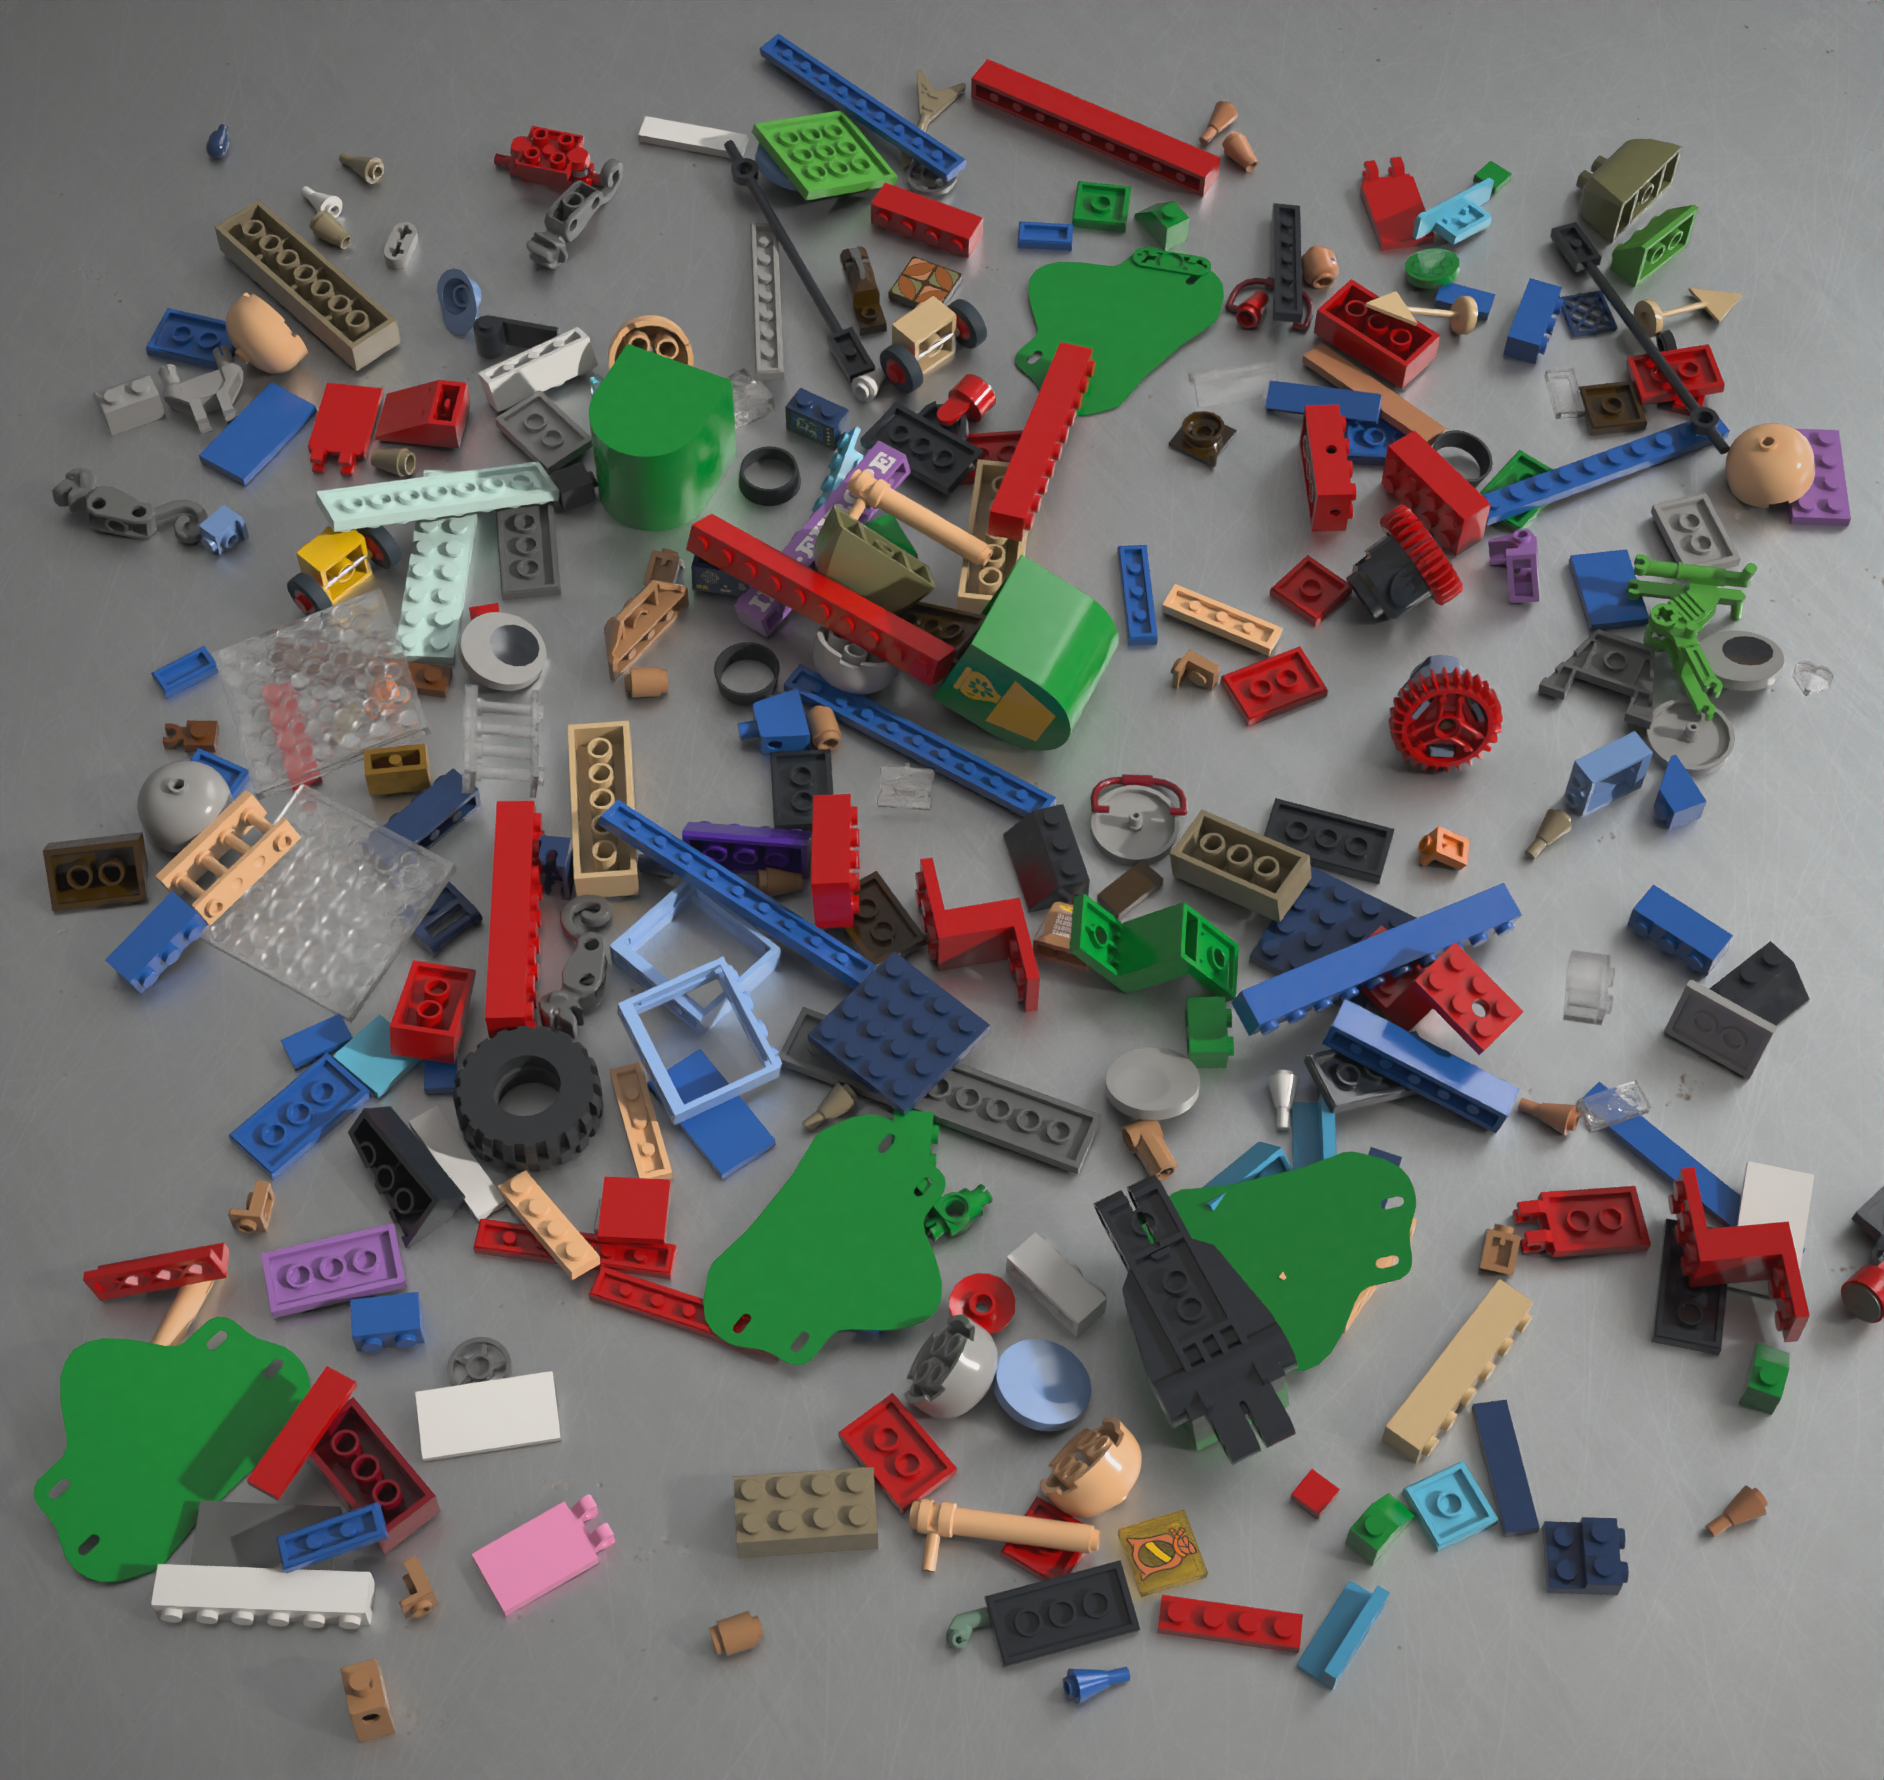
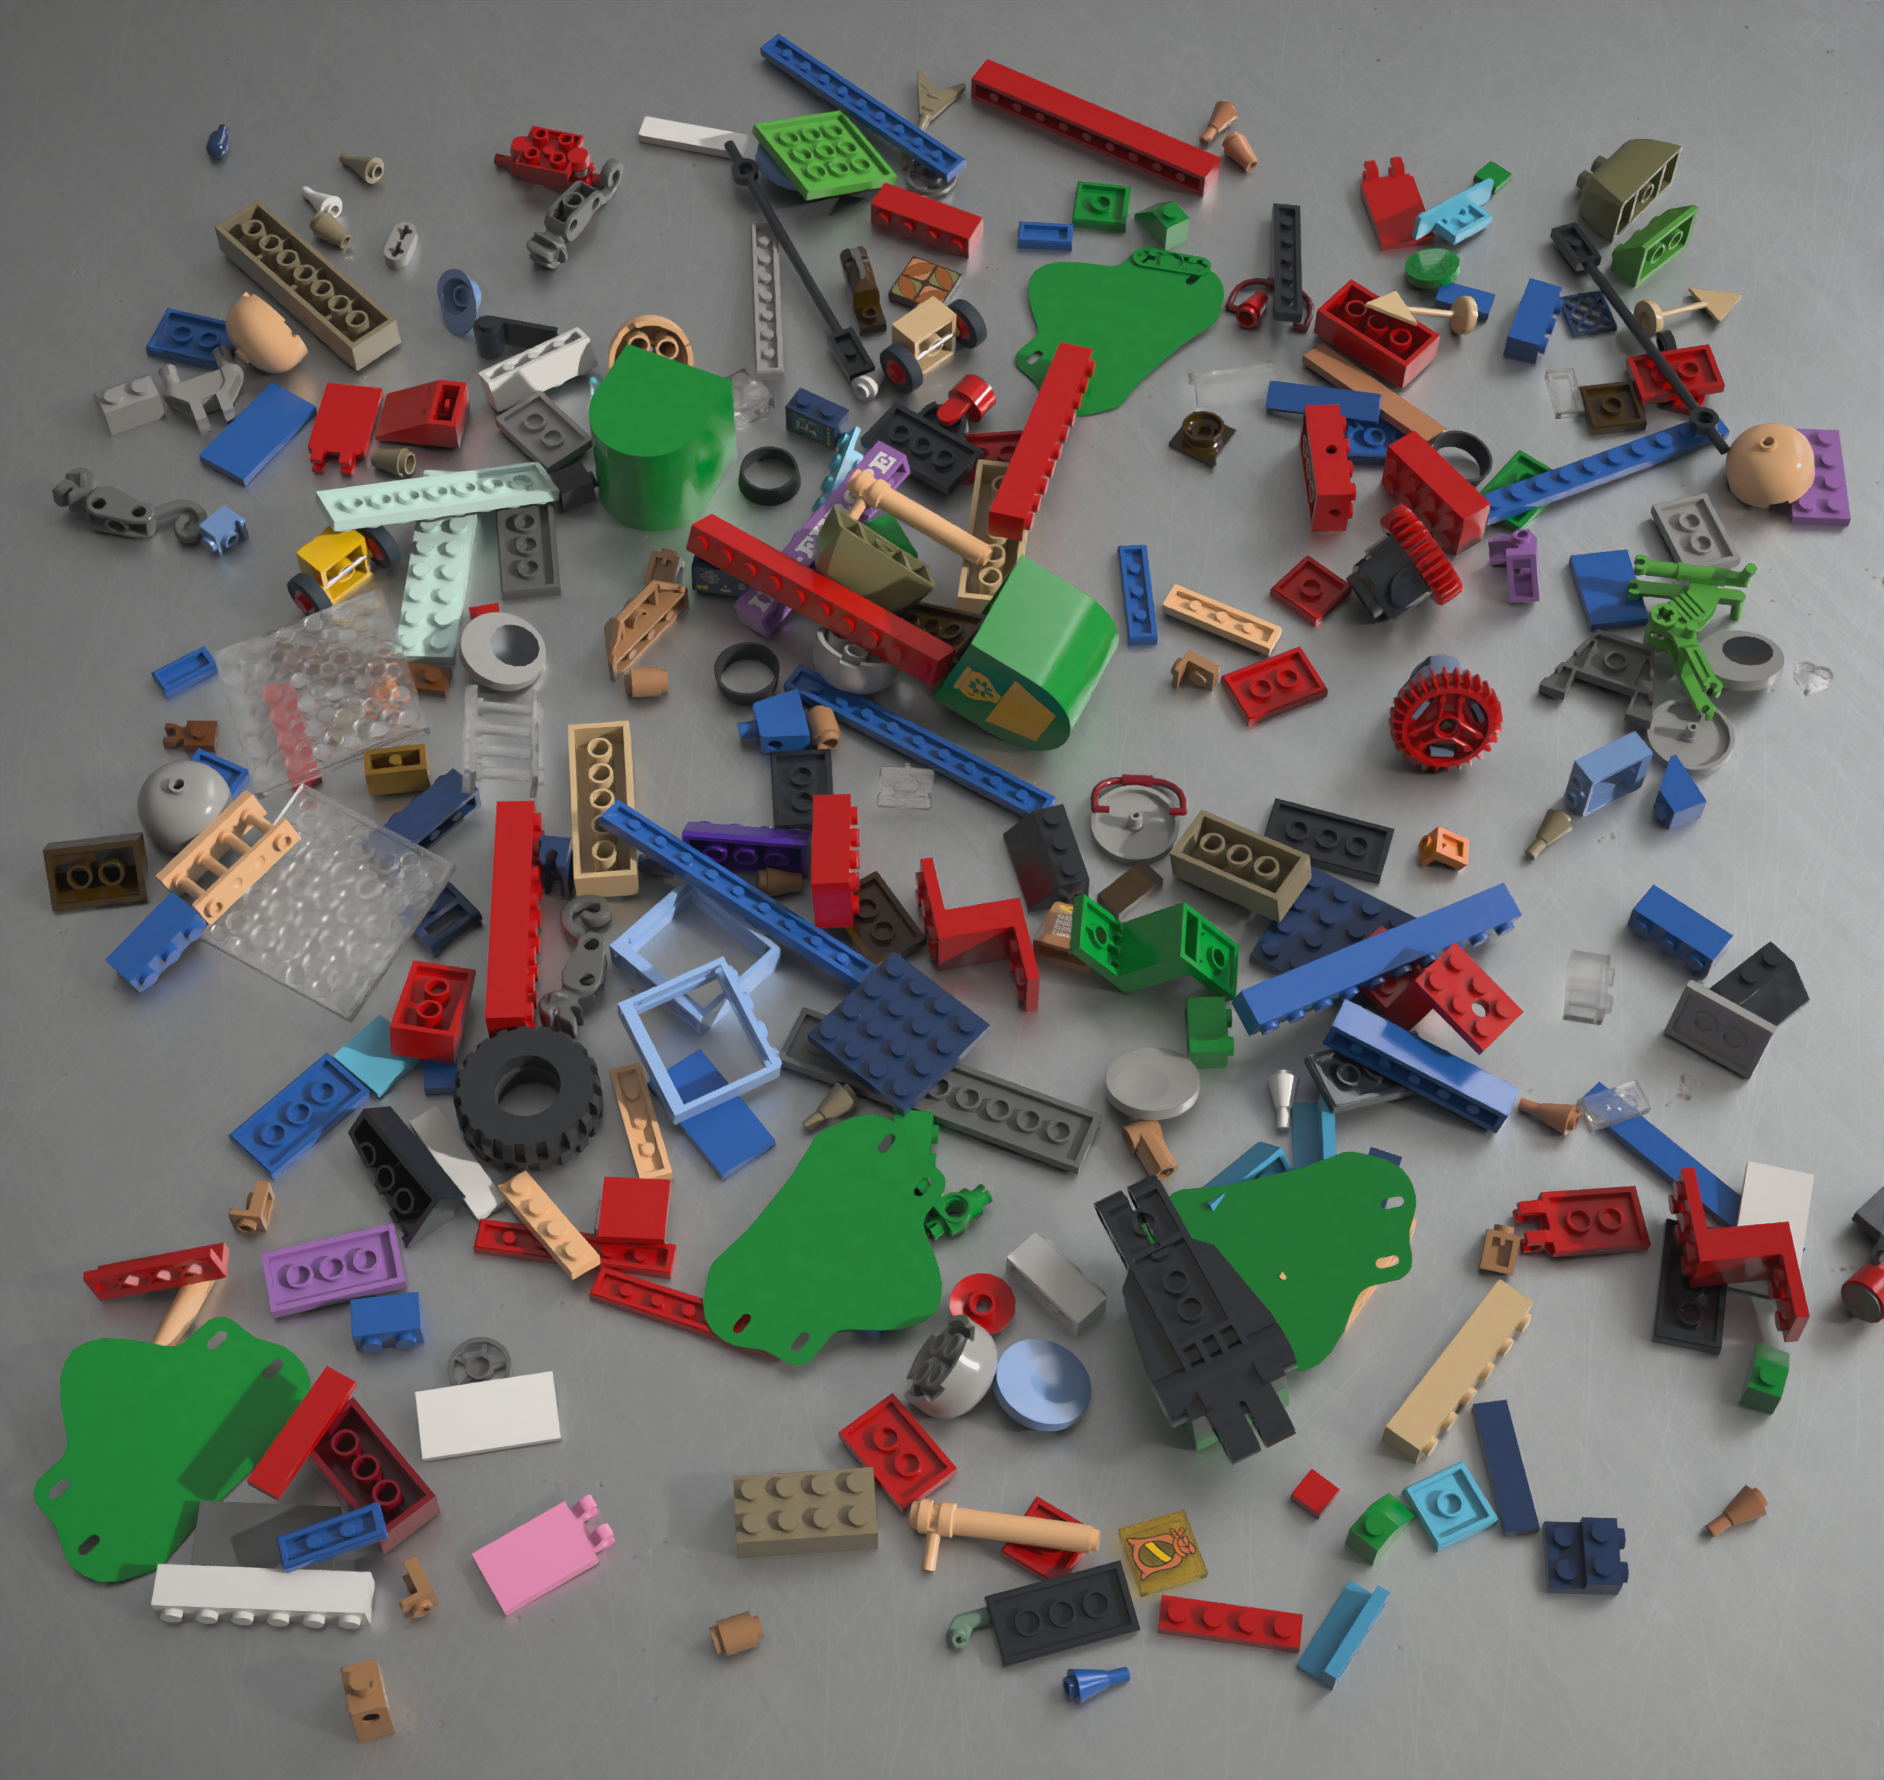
blue tile [281,1013,353,1070] -> none
light nougat cylinder [1040,1417,1142,1518] -> none
nougat head [1301,245,1339,289] -> none

